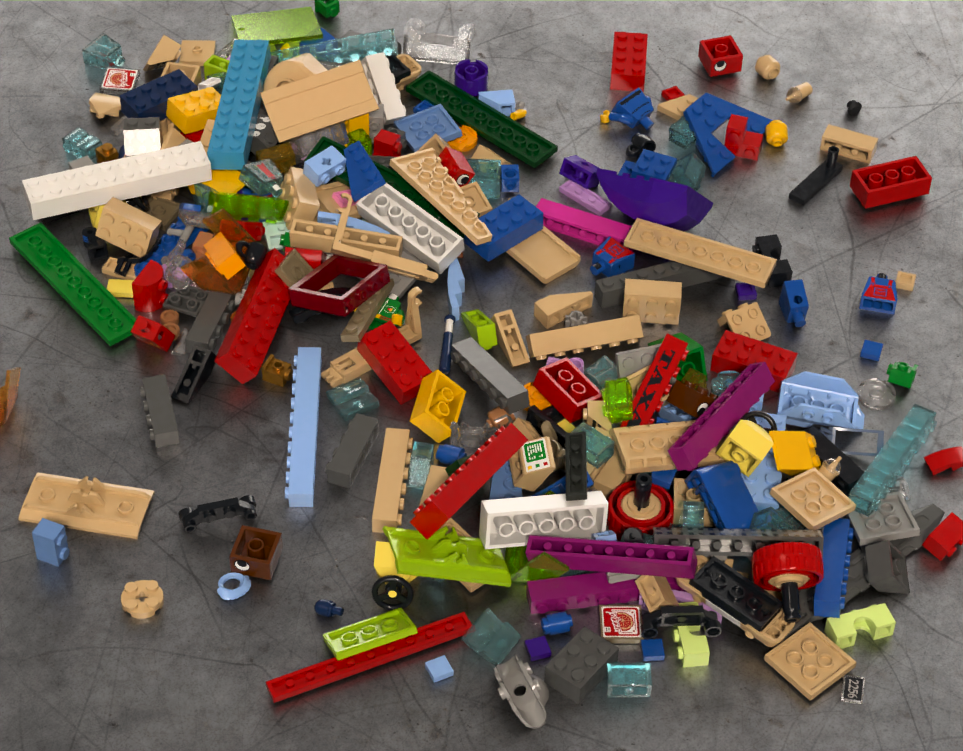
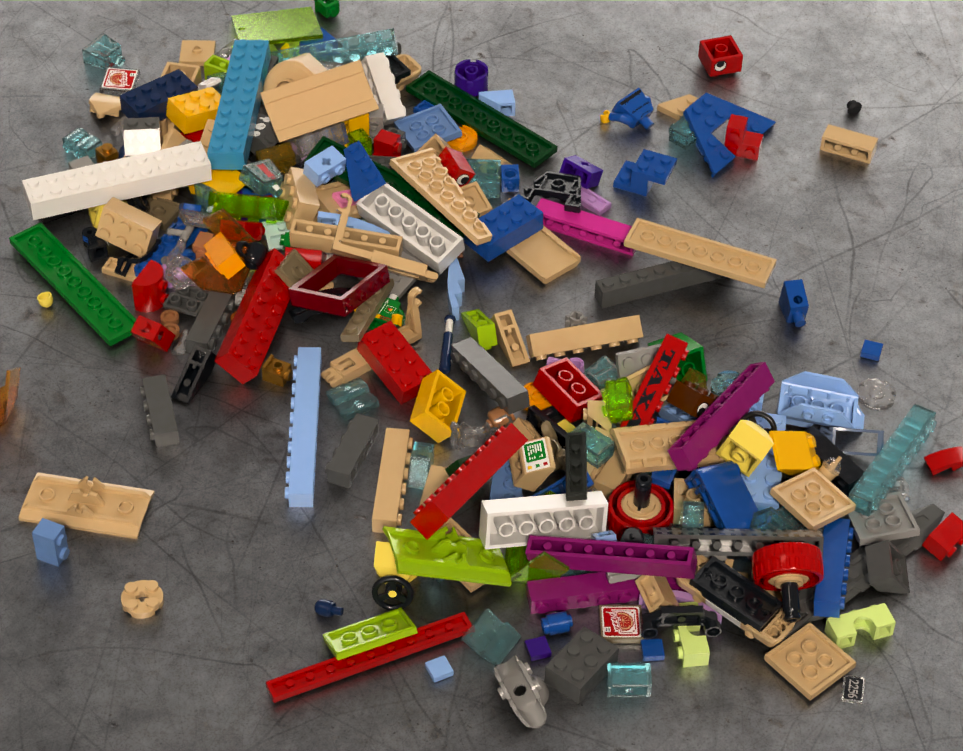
light yellow tile [107,279,134,298] -> none
tan slope [143,35,182,71] -> none
black plate [178,495,257,533] -> none
light blue piece [217,572,251,600] -> none
reddish brown brick [229,525,283,580] -> none
clear windscreen [403,18,475,64] -> none
blue brick [436,444,467,465] -> none
yellow arm [510,101,527,121] -> none
tan slope [534,291,593,329] -> none
blue torso [590,237,635,277] -> none
dark purple windscreen [596,168,713,232] -> none
red brick [610,32,648,92] -> none
tan brick [622,278,682,325] -> none
black piece [626,133,656,158] -> none
red tile [661,86,685,101] -> none
clear light blue slope [667,152,707,191] -> none
red brick [710,330,798,393] -> none
tan bracket [717,302,771,341] -> none
dark purple tile [735,283,757,301] -> none
black arch [752,234,793,288] -> none
tan head [755,55,780,80] -> none
yellow head [765,120,788,147] -> none
piece [785,82,813,104] -> none
black piece [789,146,843,206] -> none
red brick [850,156,932,209] -> none
blue torso [859,273,897,314] -> none
green brick [886,362,918,388] -> none
tan tile [896,271,916,291] -> none
none -> light yellow hinge [37,291,53,308]
none -> black wing [514,171,581,213]

